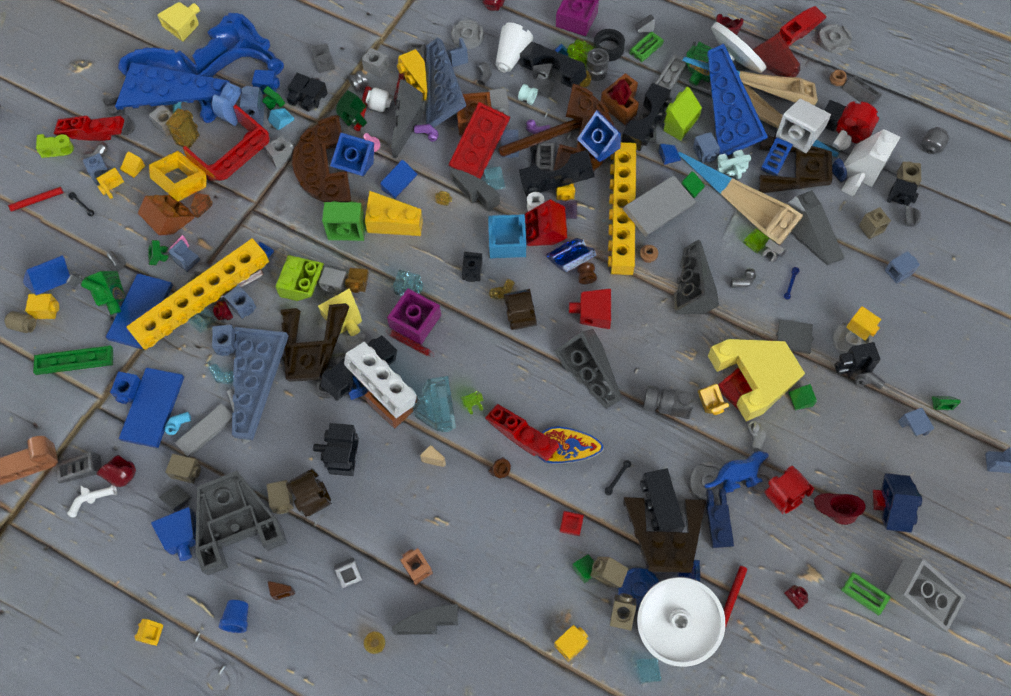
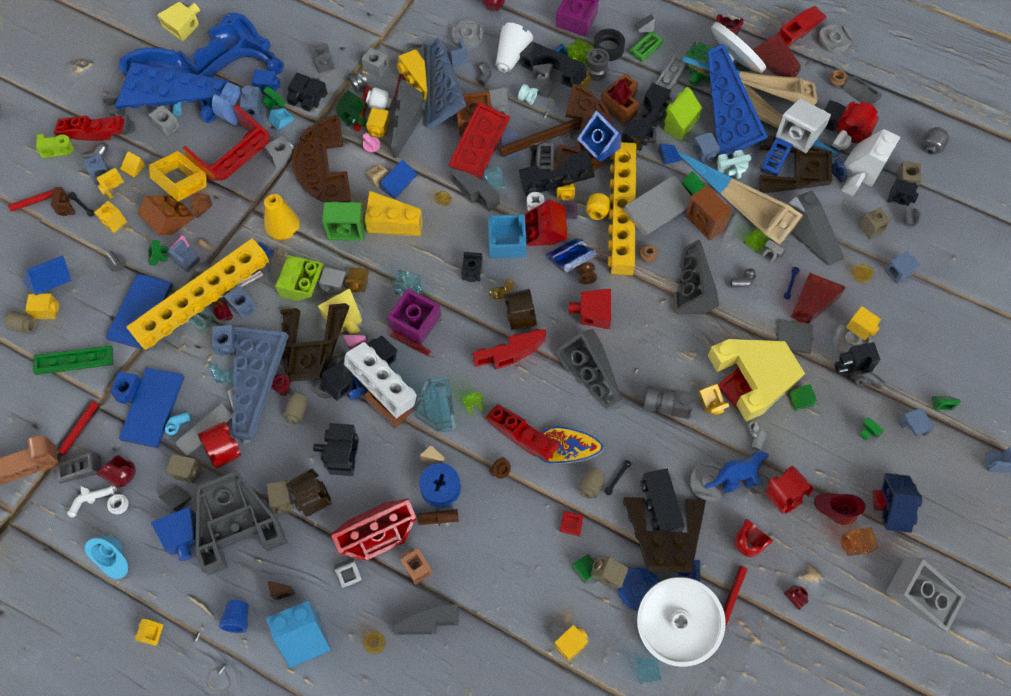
green torso [67,271,126,315] -> none
clear yellow brick [165,108,200,149] -> none
blue slope [330,133,374,176] -> none
medium lavender arm [414,124,439,142] -> none
medium lavender arm [526,120,550,134] -> none
dark tan brick [610,593,636,630] -> none
dark blue hinge [706,488,734,549] -> none
bright green tile [841,572,890,616] -> none
none -> reddish brown bracket [51,187,75,216]
none -> red bar [58,401,99,455]
none -> medium azure piece [85,534,129,579]
none -> yellow brick [94,201,127,233]
none -> white plate [107,494,129,515]
none -> red brick [197,422,241,469]
none -> yellow cone [264,194,300,240]
none -> dark azure slope [266,600,332,668]
none -> dark red plate [272,374,291,396]
none -> dark tan brick [283,393,308,424]
none -> red wedge [331,498,416,561]
none -> bright pink slope [343,335,368,351]
none -> tan slope [365,164,389,188]
none -> yellow brick [366,108,390,138]
none -> reddish brown axle [417,509,459,526]
none -> blue piece [419,463,461,508]
none -> red slope [472,329,546,370]
none -> dark tan brick [578,467,605,499]
none -> yellow head [586,193,611,220]
none -> dark orange container [685,185,732,241]
none -> red hair [734,519,773,557]
none -> clear red slope [791,273,846,324]
none -> clear orange brick [841,527,878,556]
none -> clear yellow plate [853,264,874,283]
none -> green tile [860,417,884,441]

